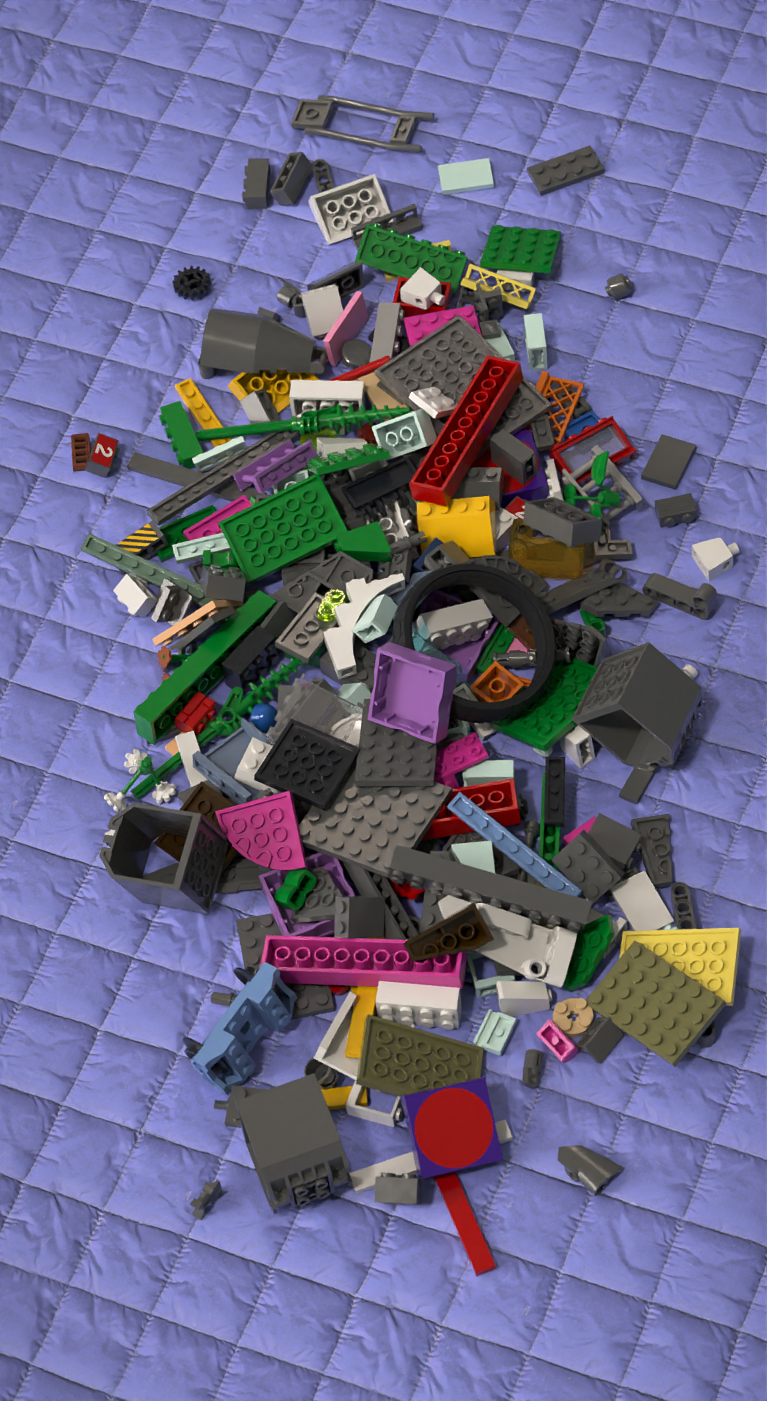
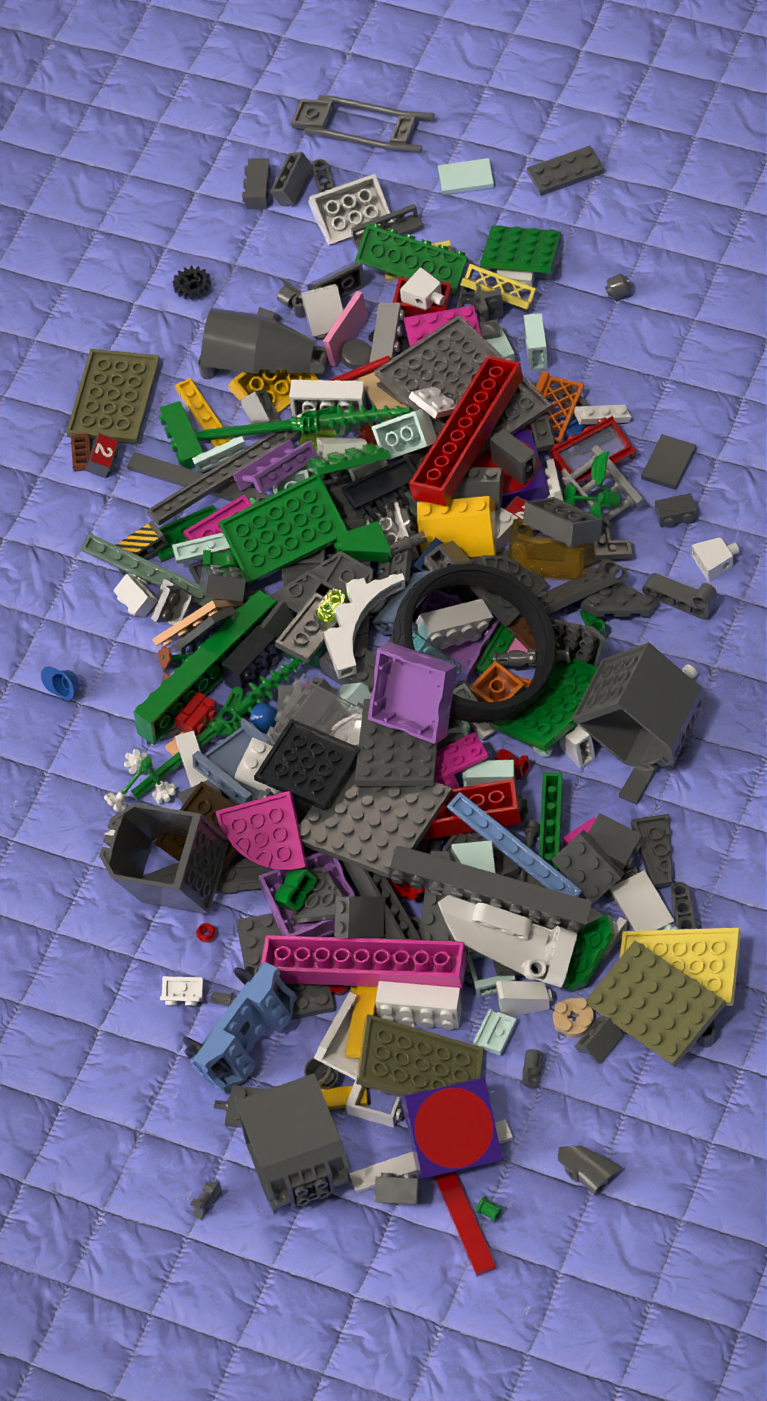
light aqua slope [352,594,398,643] -> none
dark brown wedge [403,902,494,961] -> none
dark pink brick [536,1019,579,1063] -> none
black tile [544,757,565,827] -> none
none -> blue piece [41,666,82,701]
none -> olive plate [66,349,160,444]
none -> white bracket [160,976,204,1006]
none -> red plate [196,923,216,942]
none -> green bush [476,1196,504,1223]
none -> red leg [493,749,531,780]
none -> white plate [574,405,631,425]

